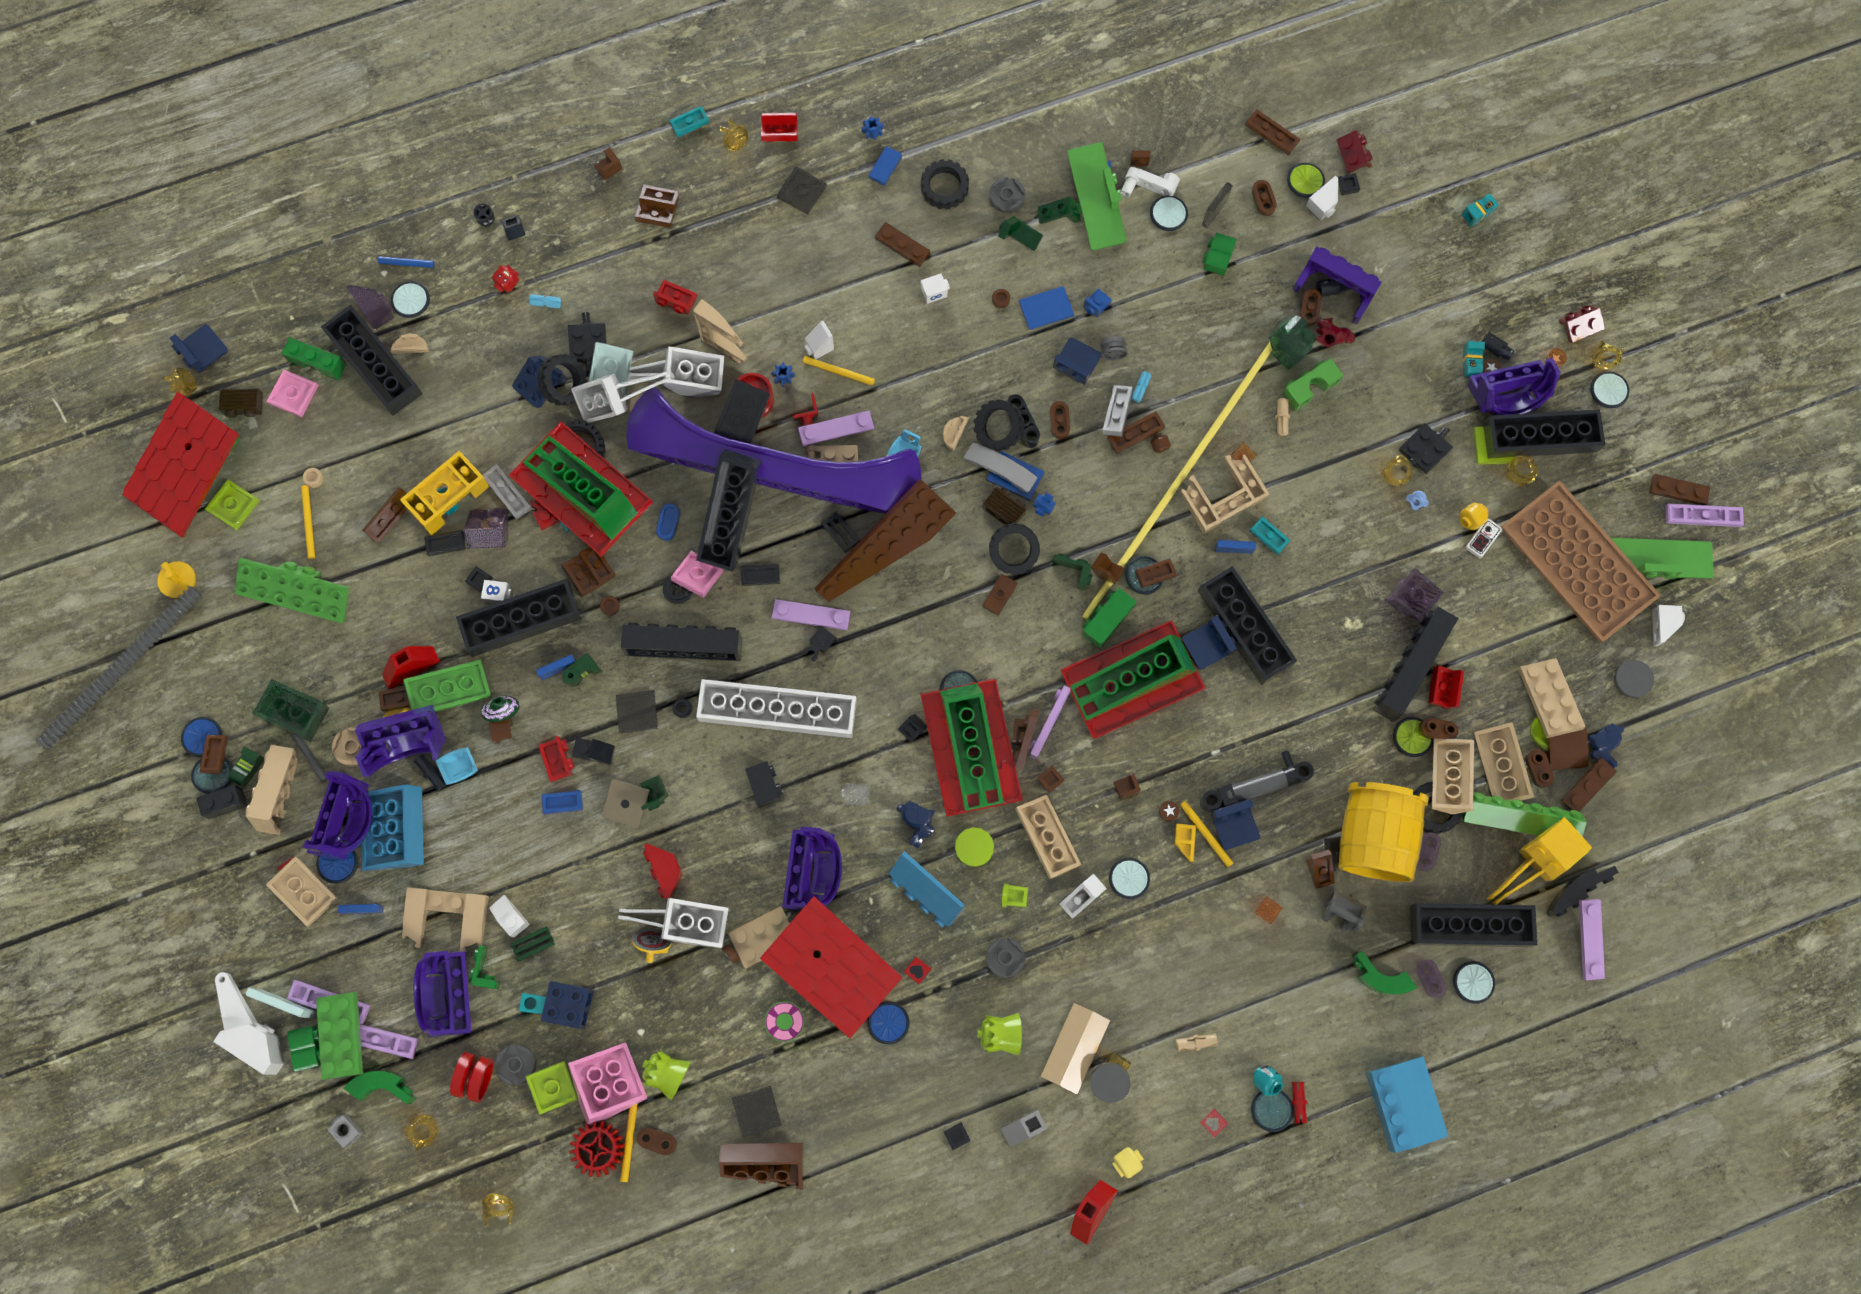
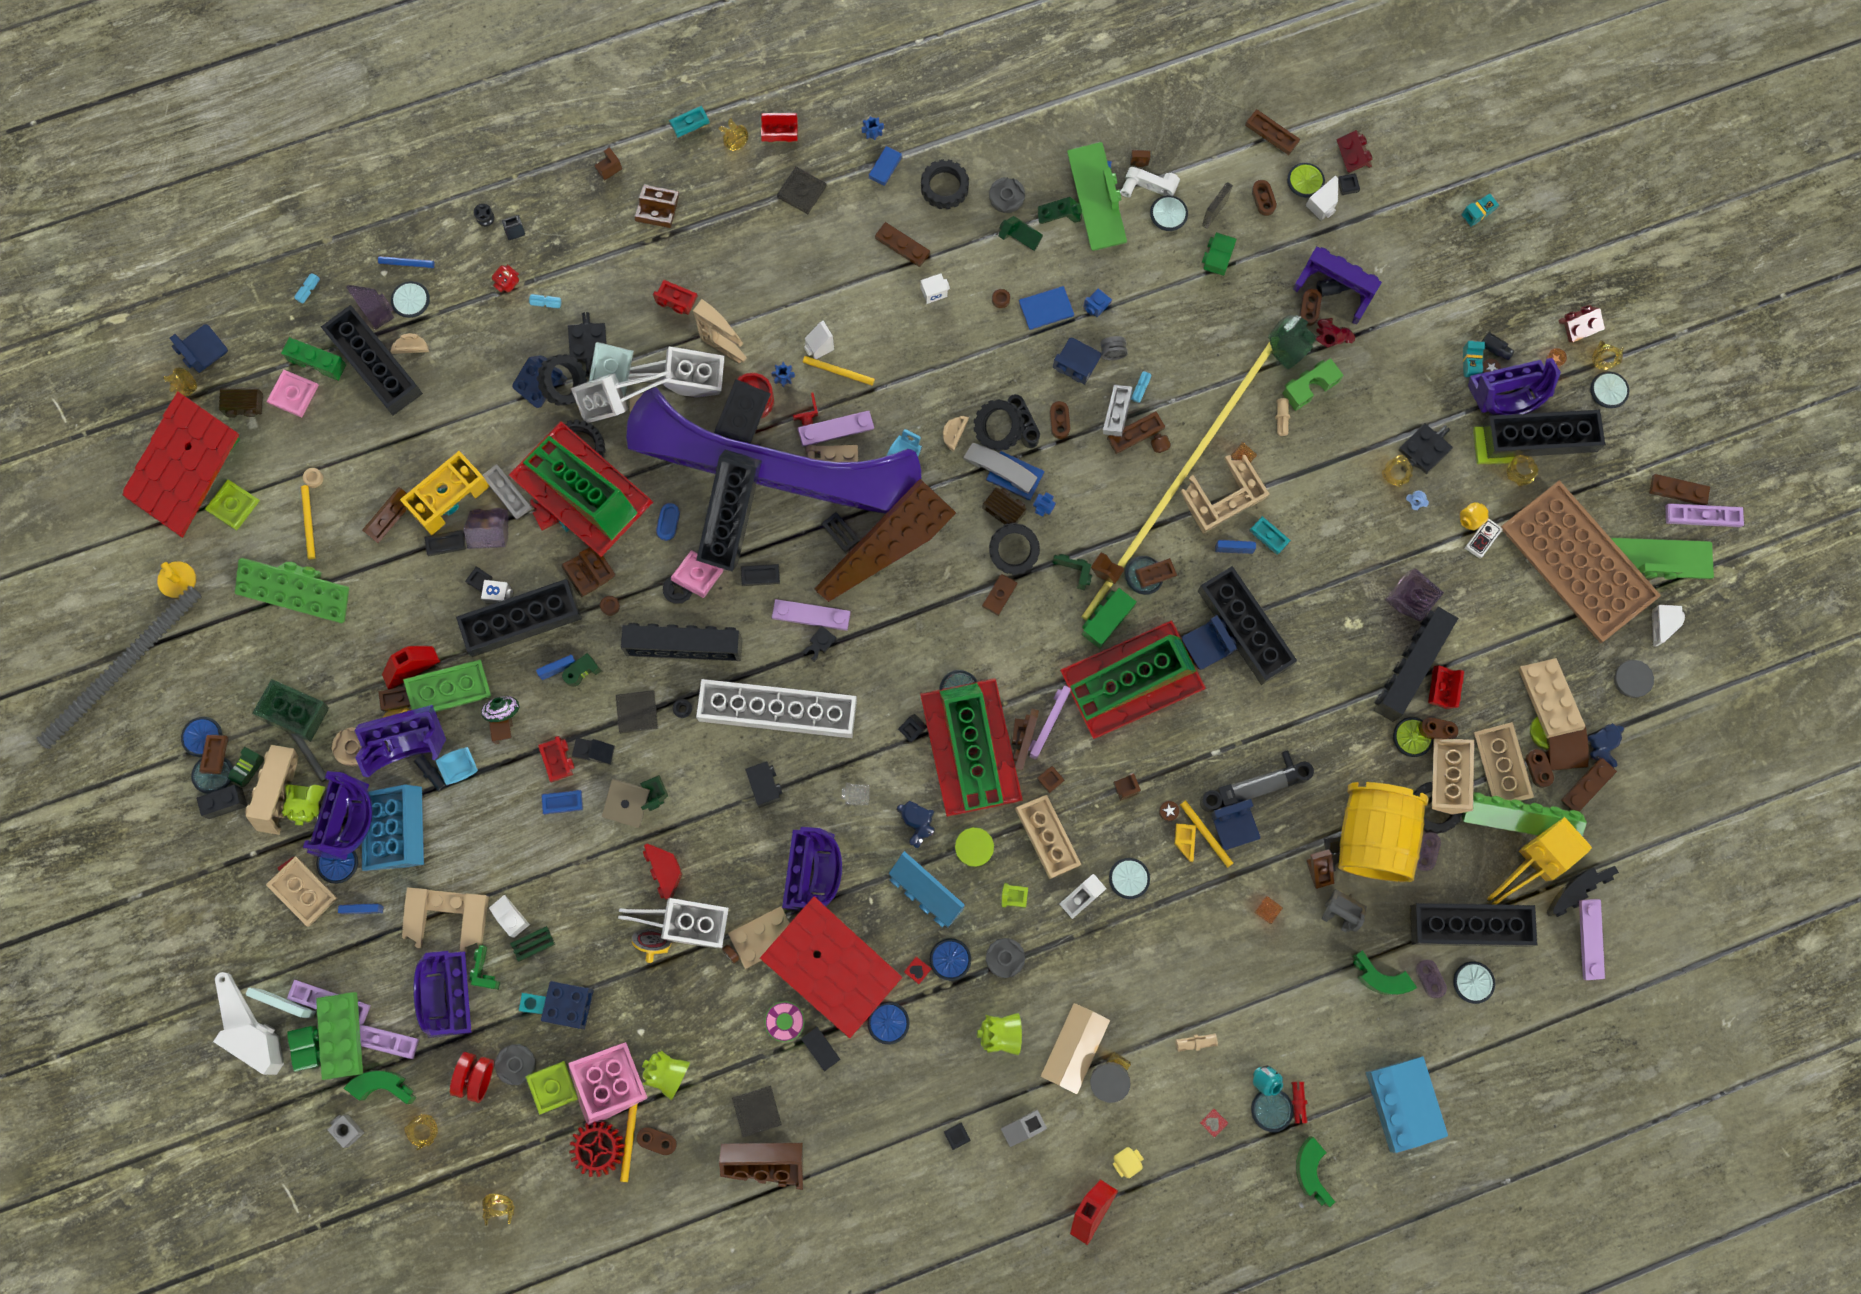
none -> lime hat [282,784,326,826]
none -> medium azure piece [294,273,320,303]
none -> black tile [801,1027,841,1072]
none -> blue wheel [929,938,971,981]
none -> green arch [1296,1136,1335,1207]

